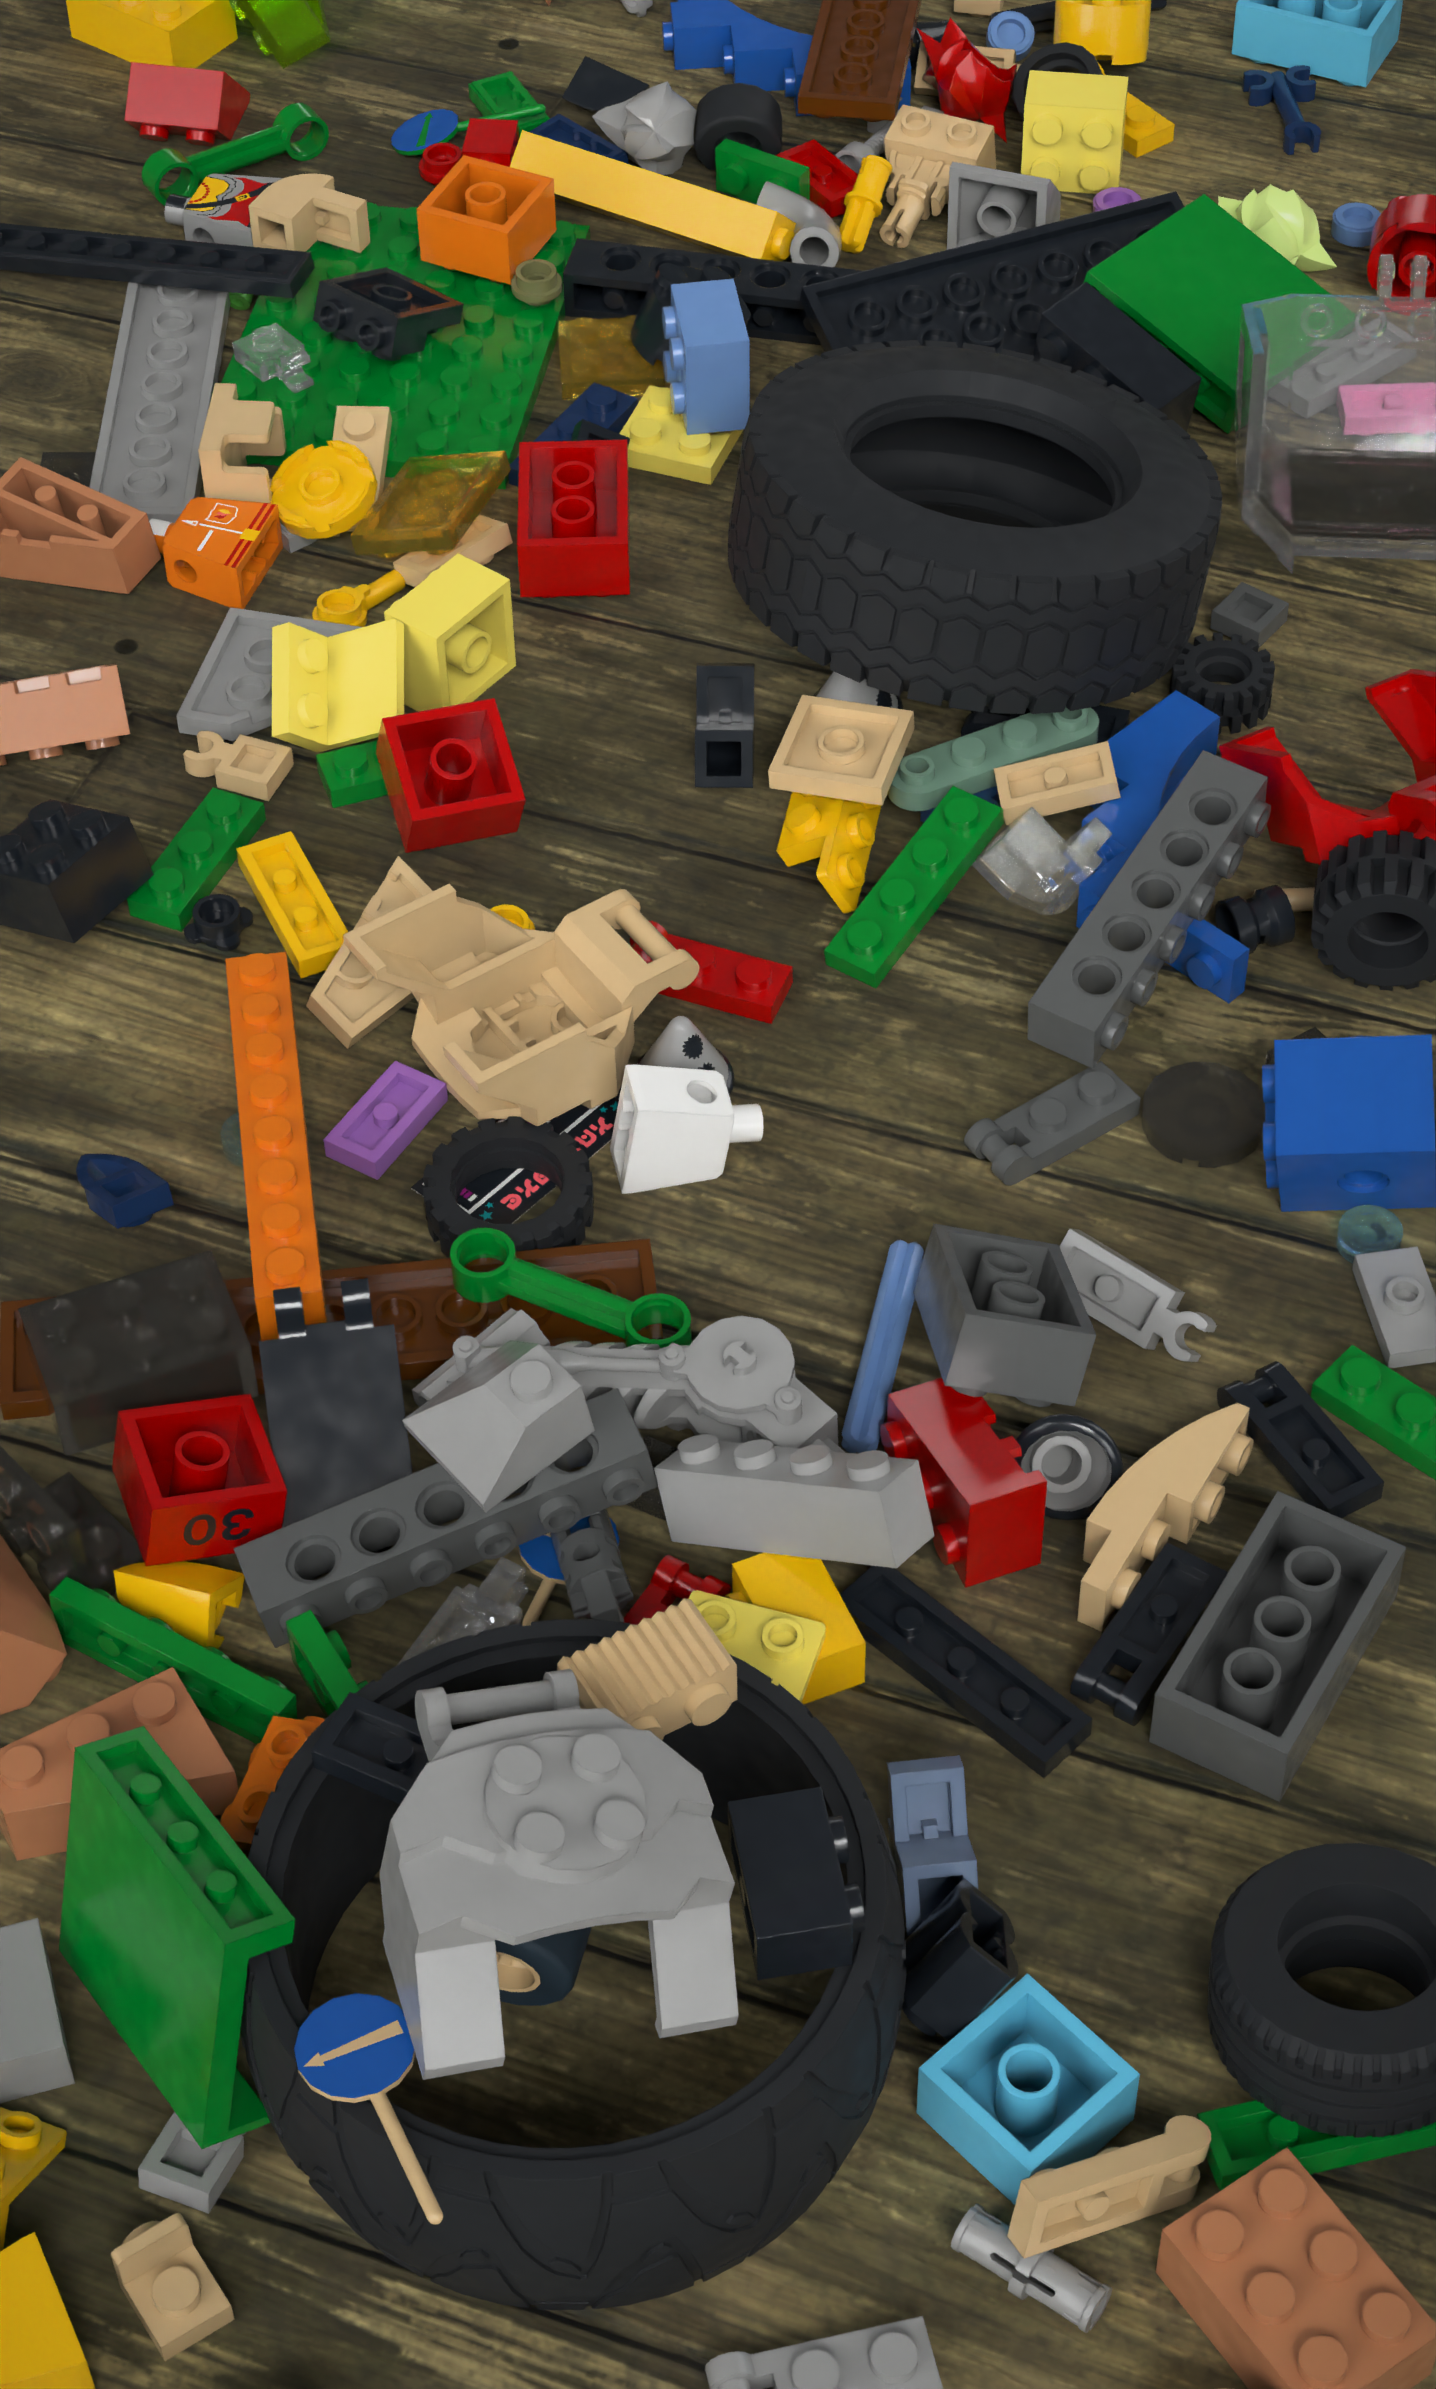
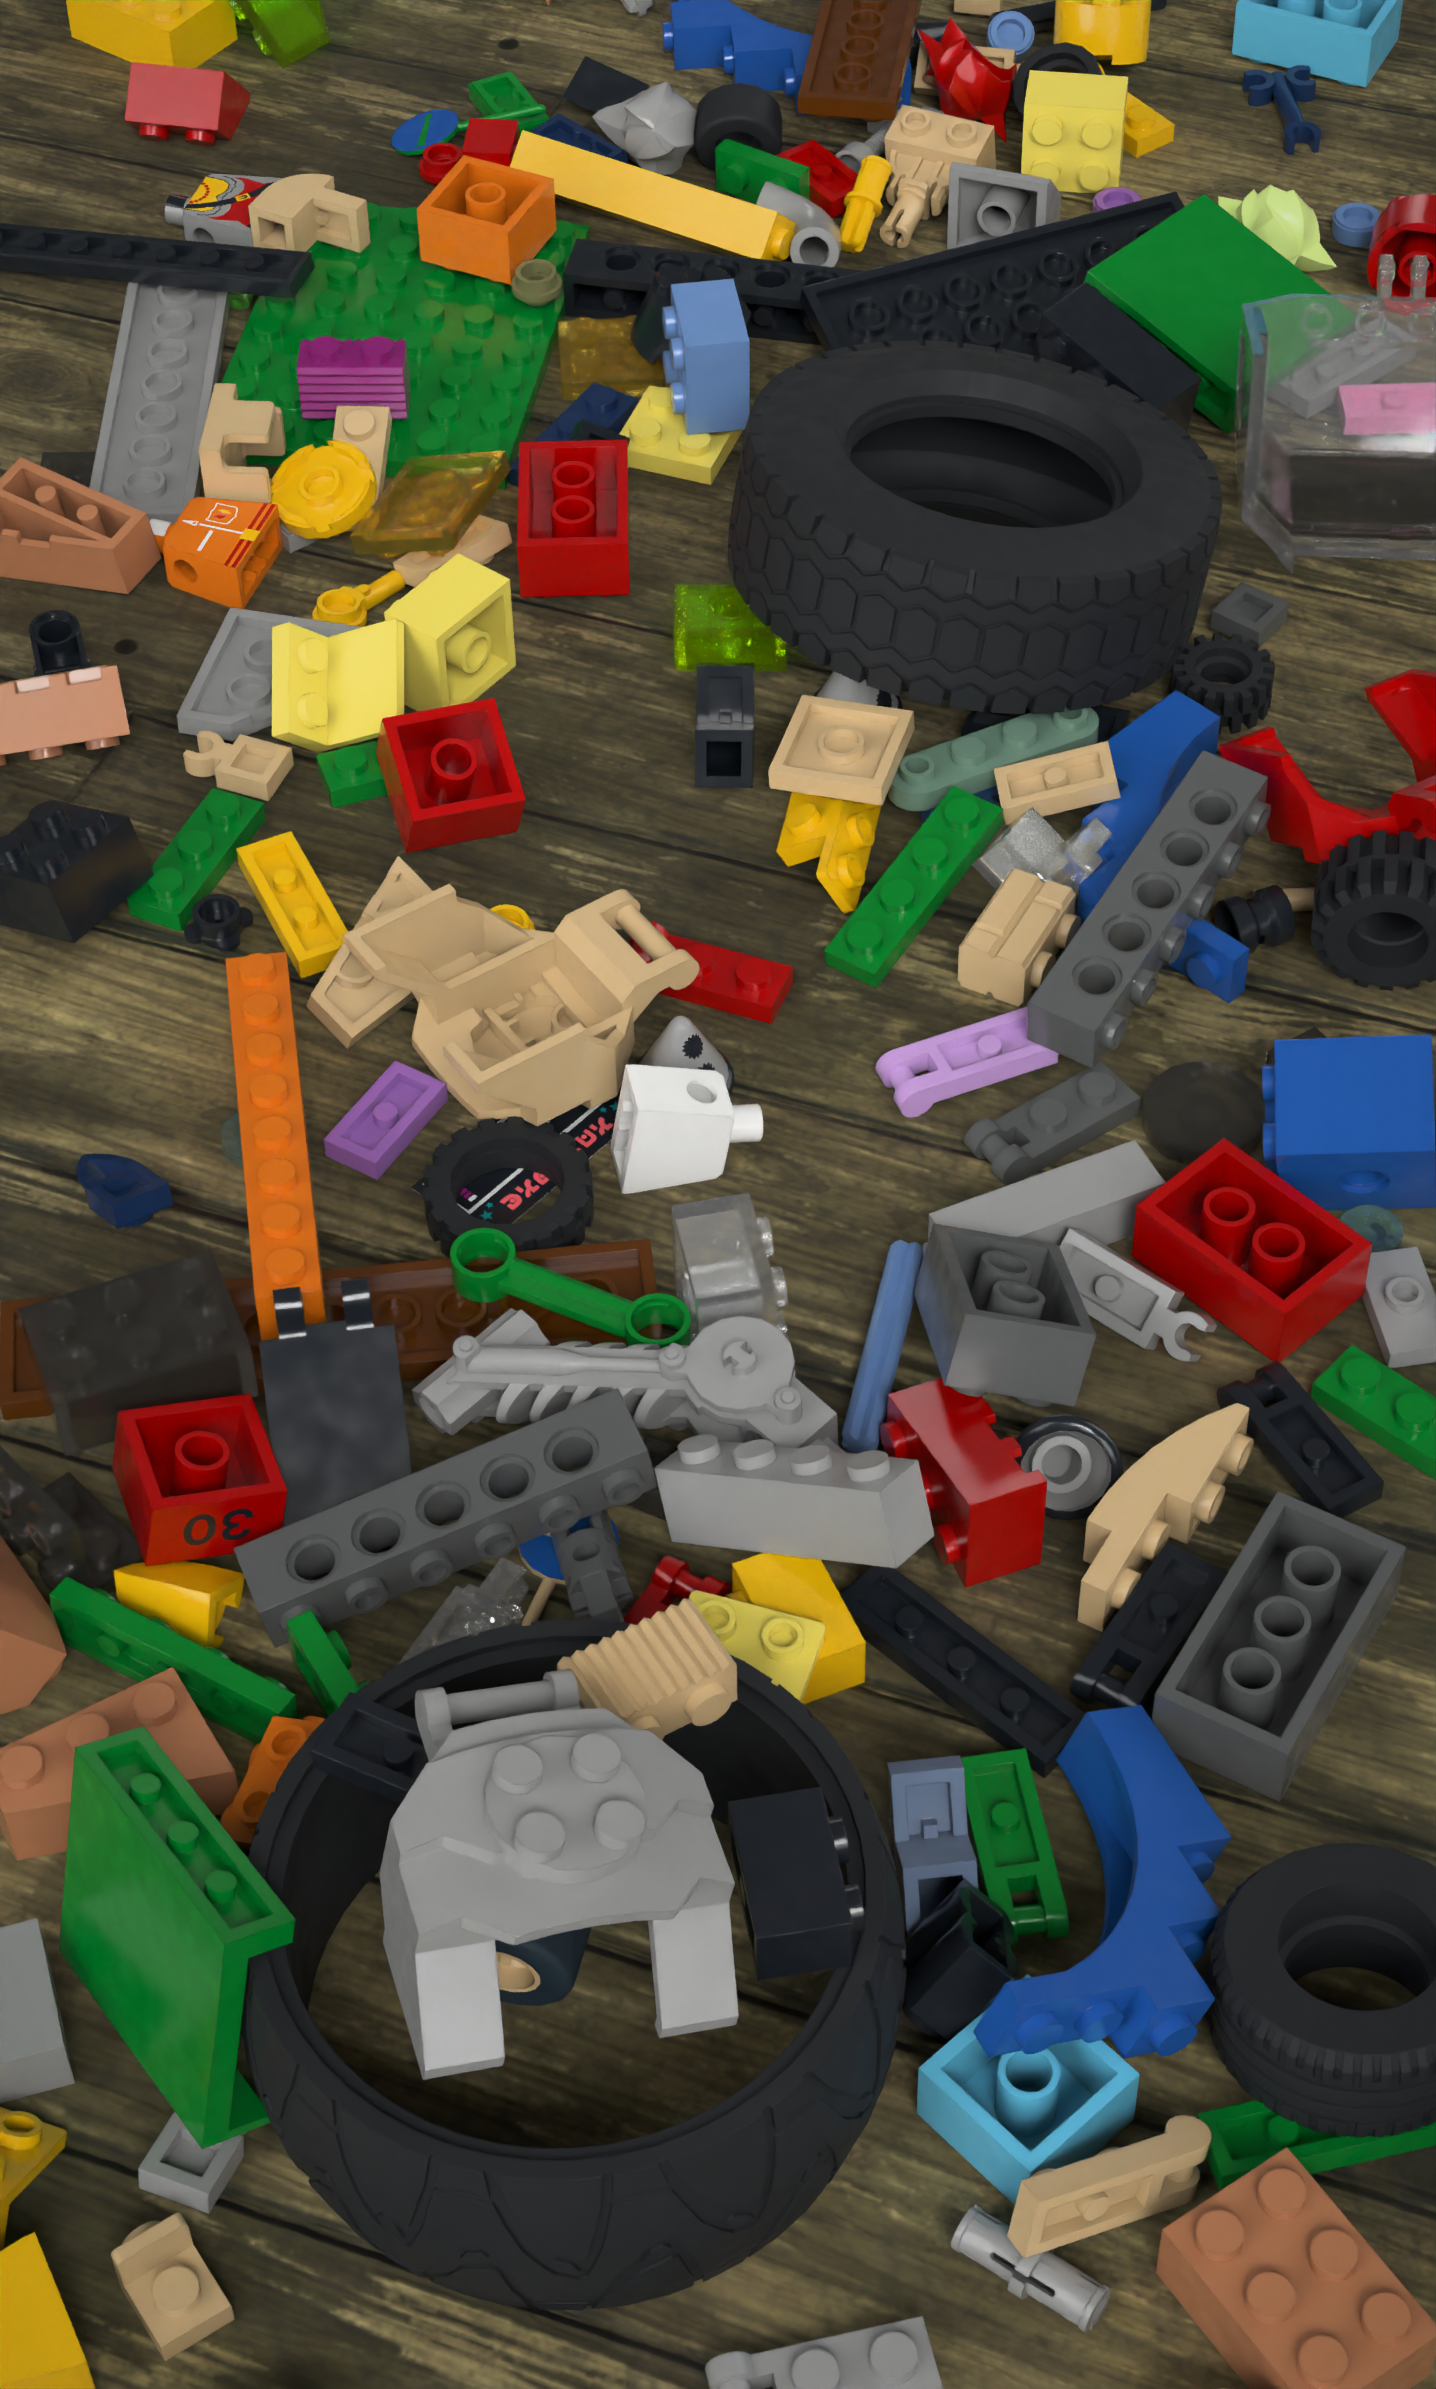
green piece [142,103,329,206] -> none
clear plate [232,323,314,393] -> none
blue piece [294,1993,444,2225] -> none
black plate [313,267,464,361] -> none
light grey slope [402,1340,595,1513] -> none
none -> black piece [29,610,91,677]
none -> magenta brick [297,336,411,419]
none -> clear brick [672,1193,788,1342]
none -> clear neon green brick [674,584,787,671]
none -> lavender plate [875,1006,1059,1118]
none -> light grey brick [922,1140,1166,1257]
none -> tan brick [957,868,1081,1007]
none -> green plate [961,1748,1069,1946]
none -> blue arch [973,1705,1232,2059]
none -> red brick [1131,1138,1372,1362]

